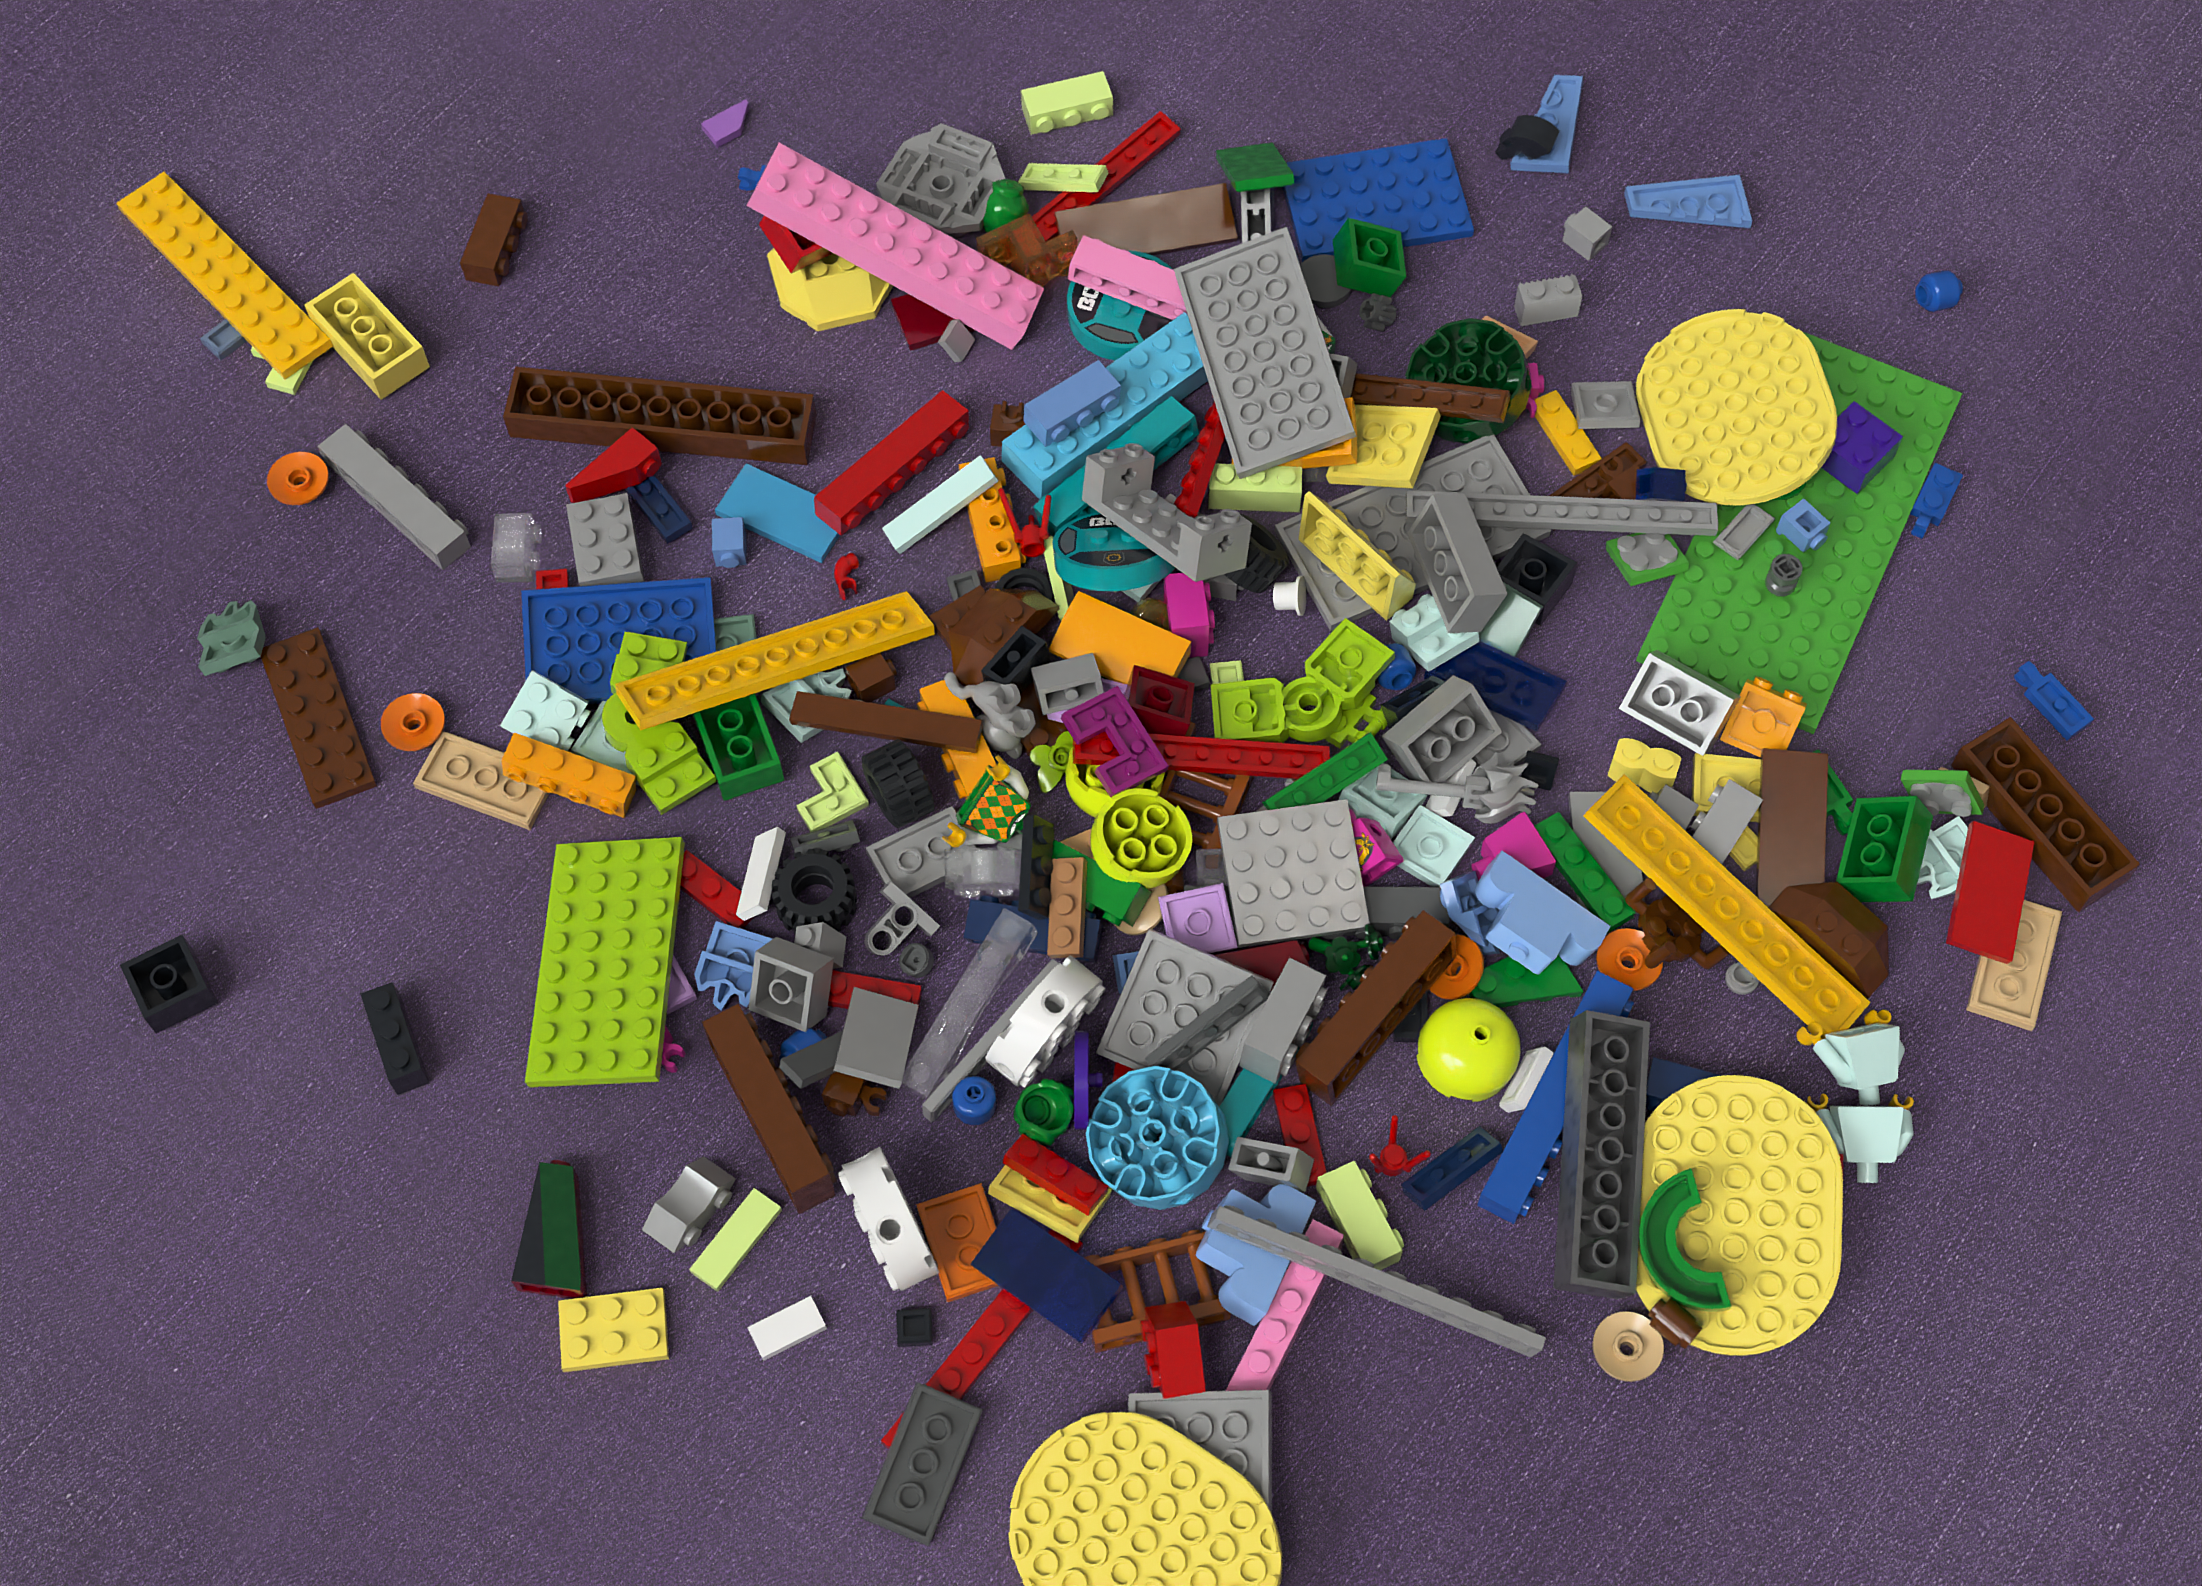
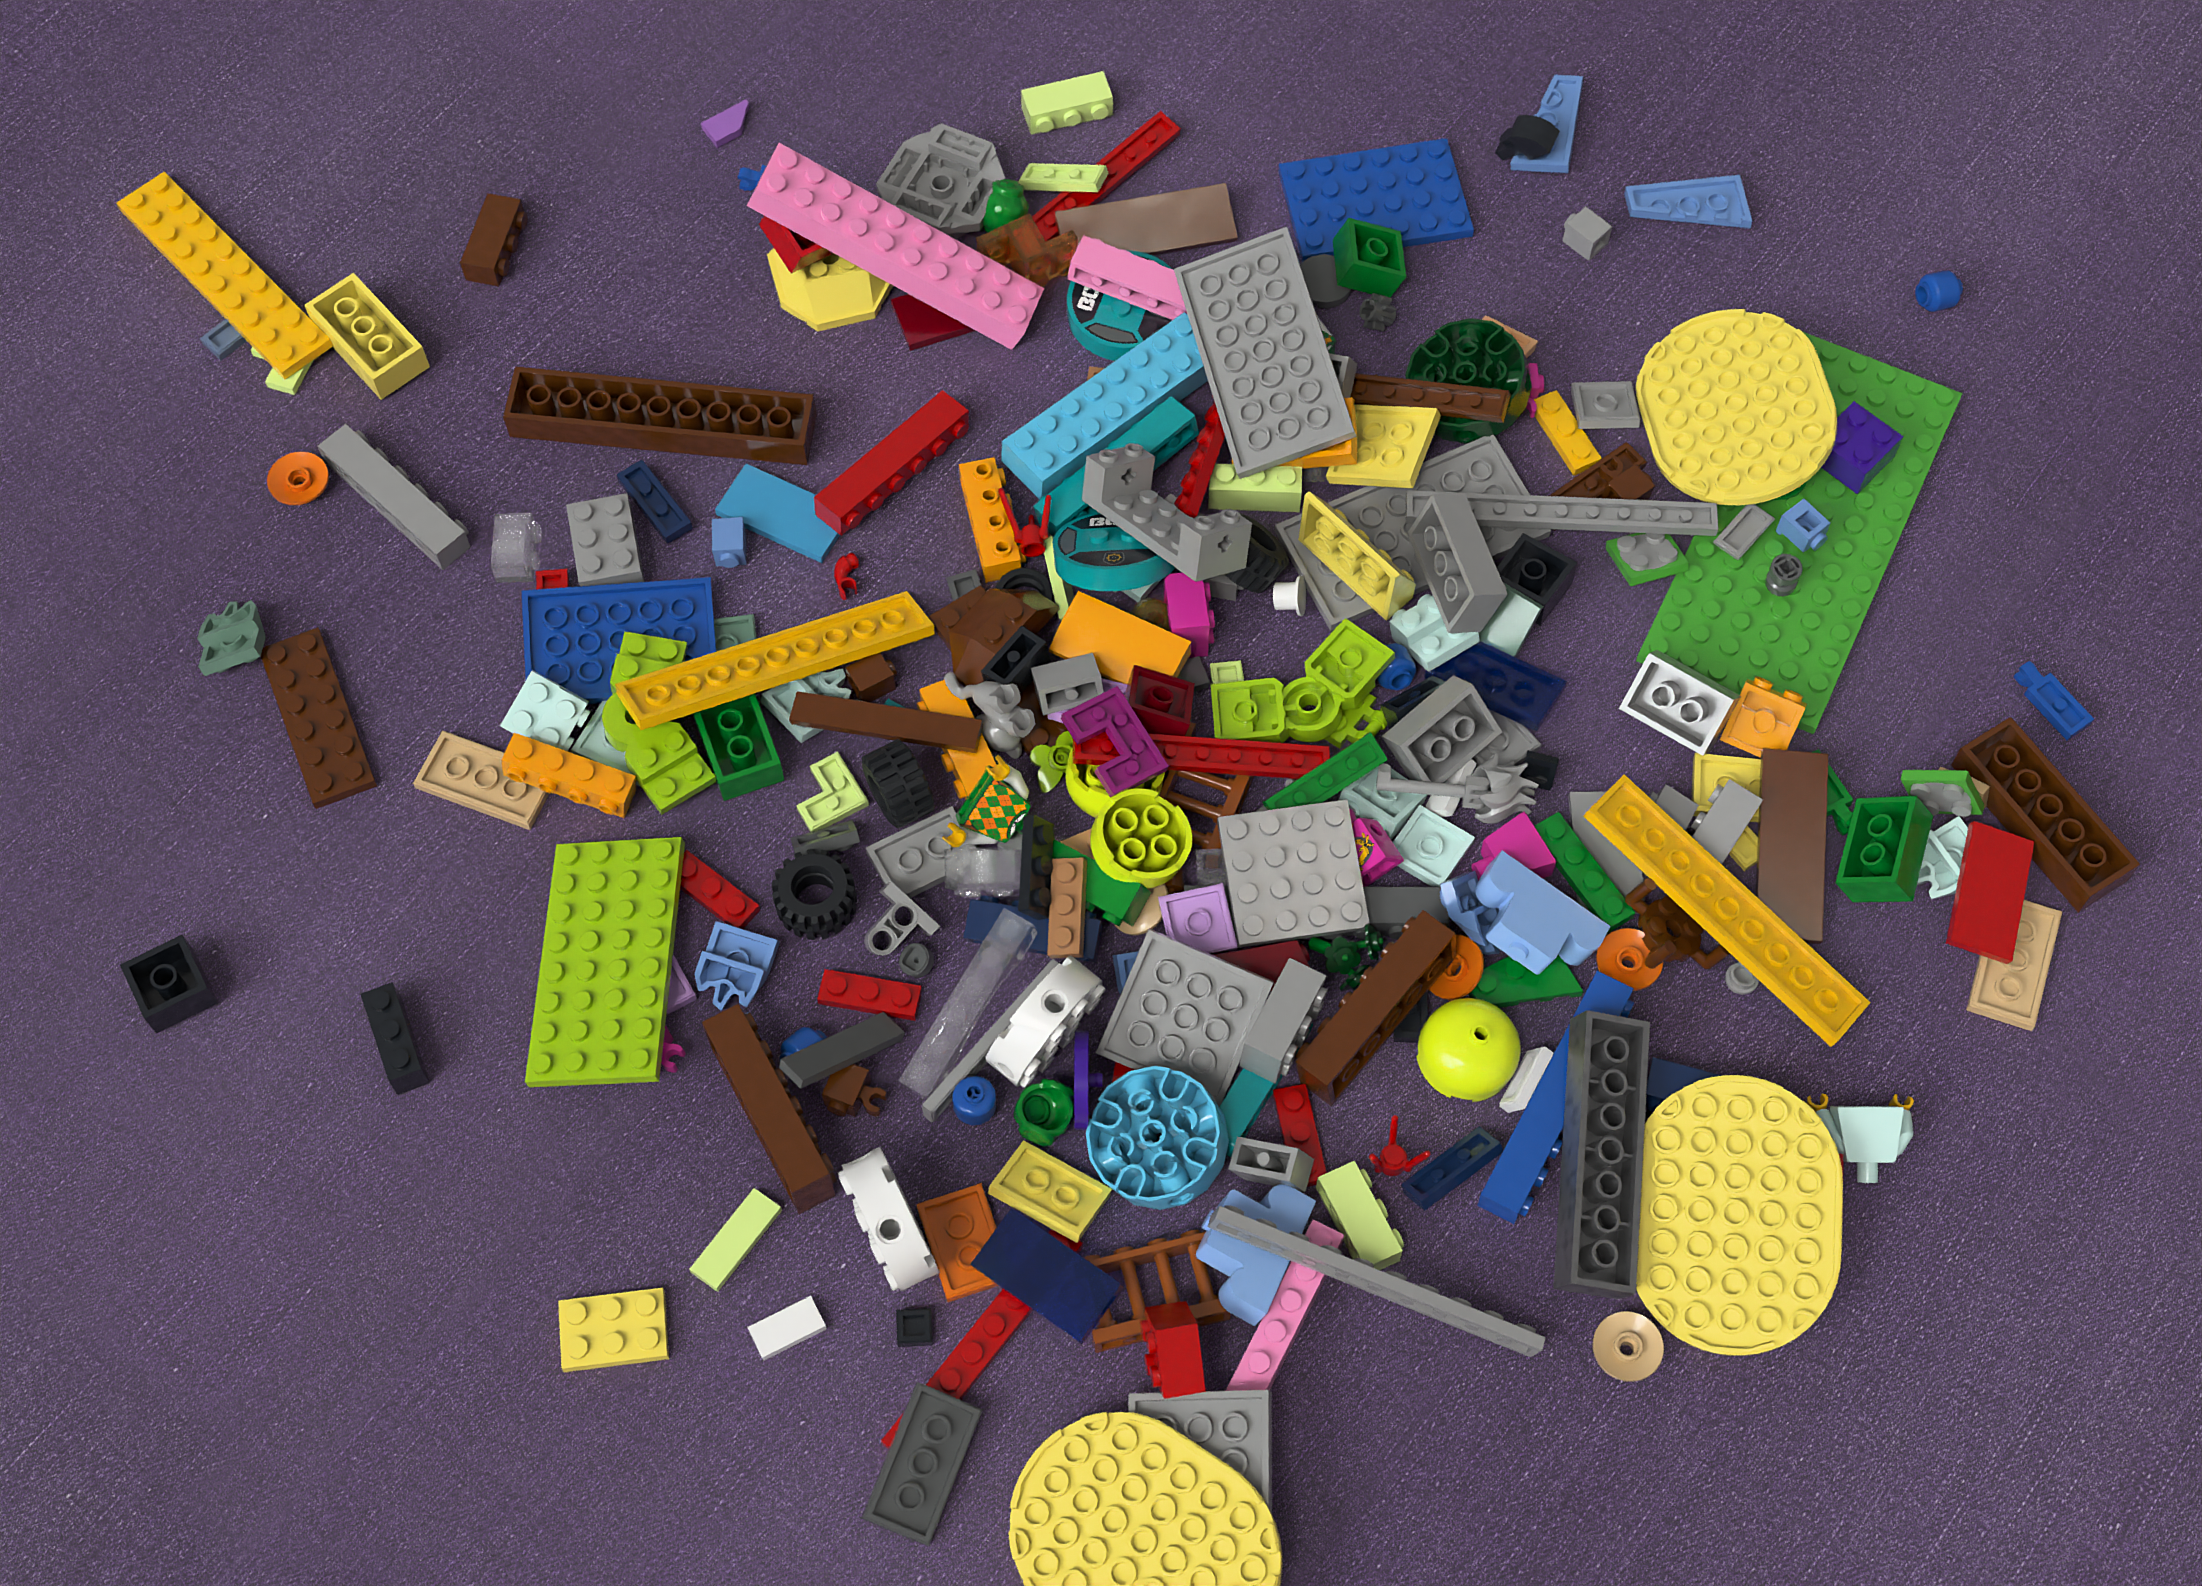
orange dish [381,693,445,751] -> none
slope [511,1160,587,1299] -> none
red slope [565,427,662,503] -> none
light grey brick [642,1156,736,1253] -> none
white tile [736,827,786,921] -> none
light grey brick [748,937,834,1032] -> none
light grey brick [794,922,846,969] -> none
light grey tile [833,987,918,1089] -> none
light aqua tile [882,455,998,554] -> none
light grey tile [938,319,975,362] -> none
reddish brown brick [990,401,1025,447] -> none
red plate [1002,1134,1109,1216] -> none
medium blue brick [1024,360,1121,447] -> none
dark grey tile [1145,975,1270,1071] -> none
green tile [1216,142,1294,192] -> none
flat silver slope [1241,187,1274,243] -> none
light grey brick [1514,274,1582,326] -> none
light yellow brick [1608,738,1682,794] -> none
clear blue brick [1635,467,1687,501] -> none
green brick [1639,1168,1731,1312] -> none
reddish brown brick [1648,1298,1703,1350] -> none
reddish brown wedge [1768,882,1889,999] -> none
light aqua torso [1796,1009,1905,1106] -> none
blue plate [1910,463,1963,539] -> none

